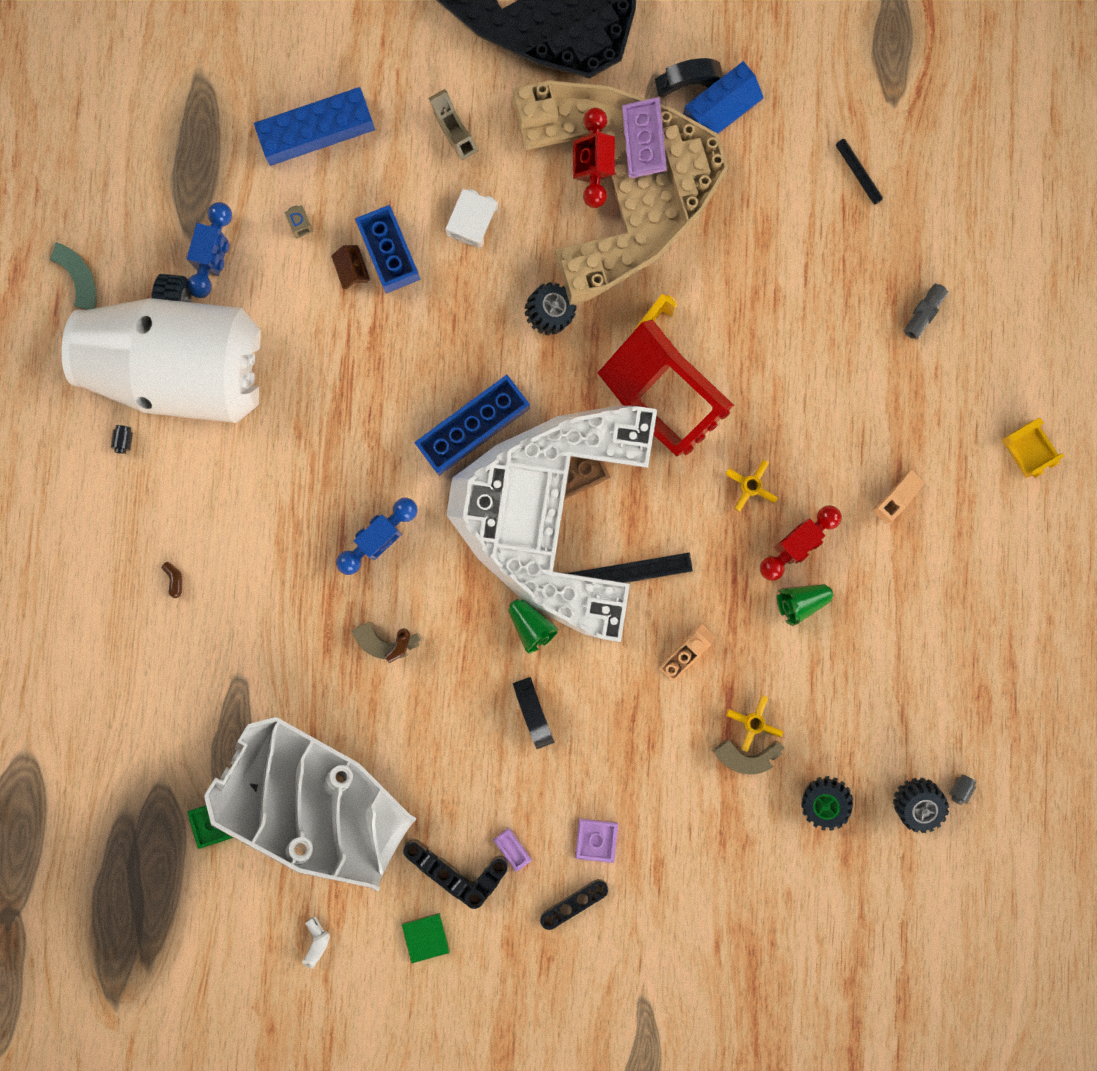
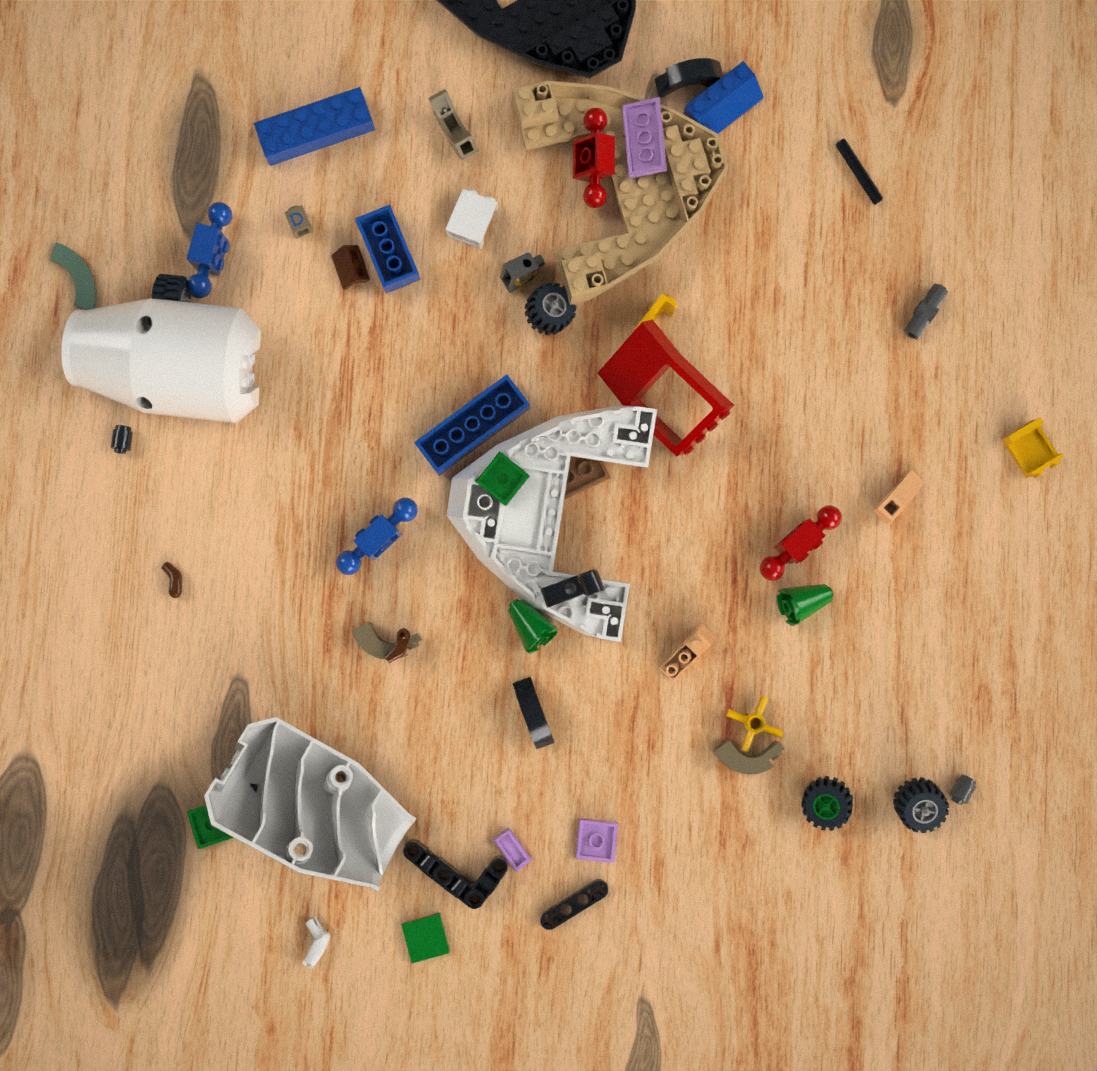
black tile [566,552,693,583] -> none
yellow bar [725,460,778,512] -> none
none -> green tile [475,451,530,506]
none -> dark grey torso [500,252,545,293]
none -> black beam [540,569,604,608]

